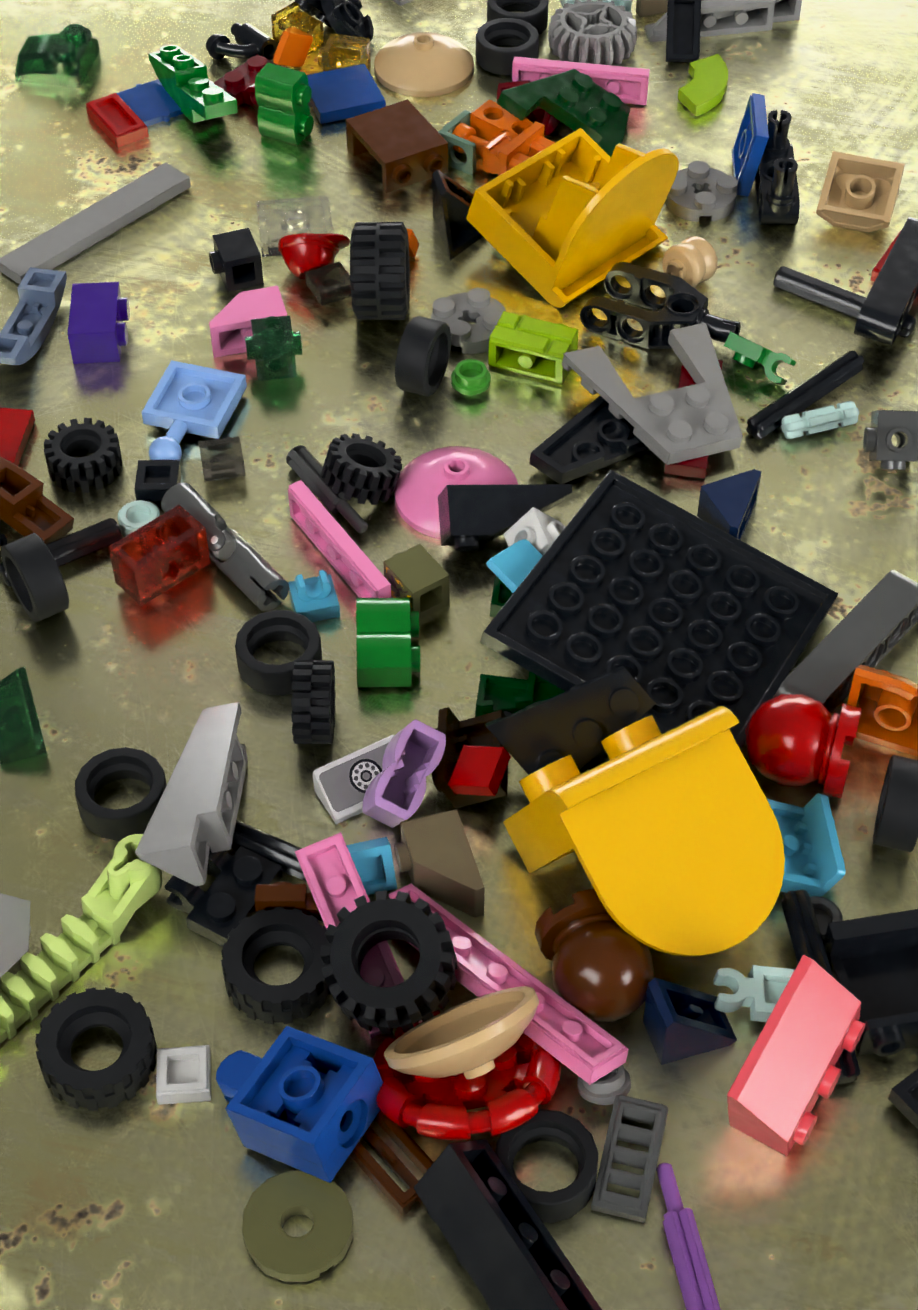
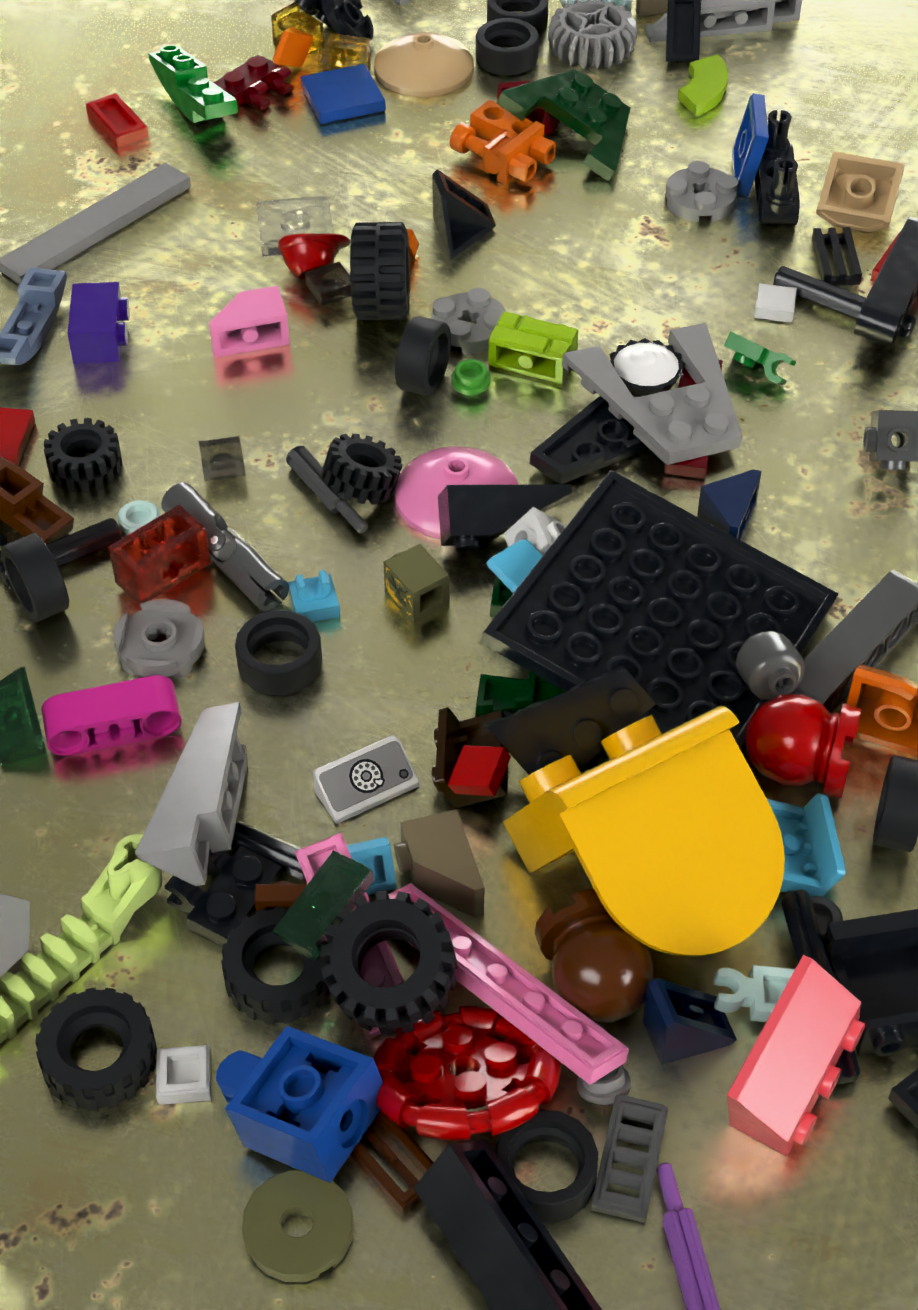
clear green slope [15,24,100,88] -> none
black tyre [75,747,167,841] -> none
blue piece [117,79,183,127] -> none
black plate [134,460,181,501] -> none
light blue plate [142,360,247,460] -> none
black plant [206,22,278,60] -> none
black brick [209,228,264,292] -> none
clear green brick [245,316,302,381] -> none
green brick [255,63,314,146] -> none
bright pink tile [288,480,391,598] -> none
black tyre [291,660,336,744] -> none
reddish brown panel [346,99,448,193] -> none
green brick [356,597,420,687] -> none
lavender brick [363,719,446,828] -> none
tan dish [384,986,539,1079] -> none
sand green bracket [438,110,476,176] -> none
yellow plate [466,128,679,308] -> none
bright pink tile [512,56,650,106] -> none
black piece [580,262,741,349] -> none
tan piece [663,236,718,287] -> none
black axle [746,351,864,439] -> none
light aqua axle [781,401,859,440] -> none
none -> dark pink beam [41,675,182,756]
none -> light grey plate [114,599,205,678]
none -> clear green slope [272,851,374,961]
none -> white piece [610,338,686,397]
none -> dark grey head [736,631,805,700]
none -> white tile [754,283,797,322]
none -> black tile [812,227,862,285]

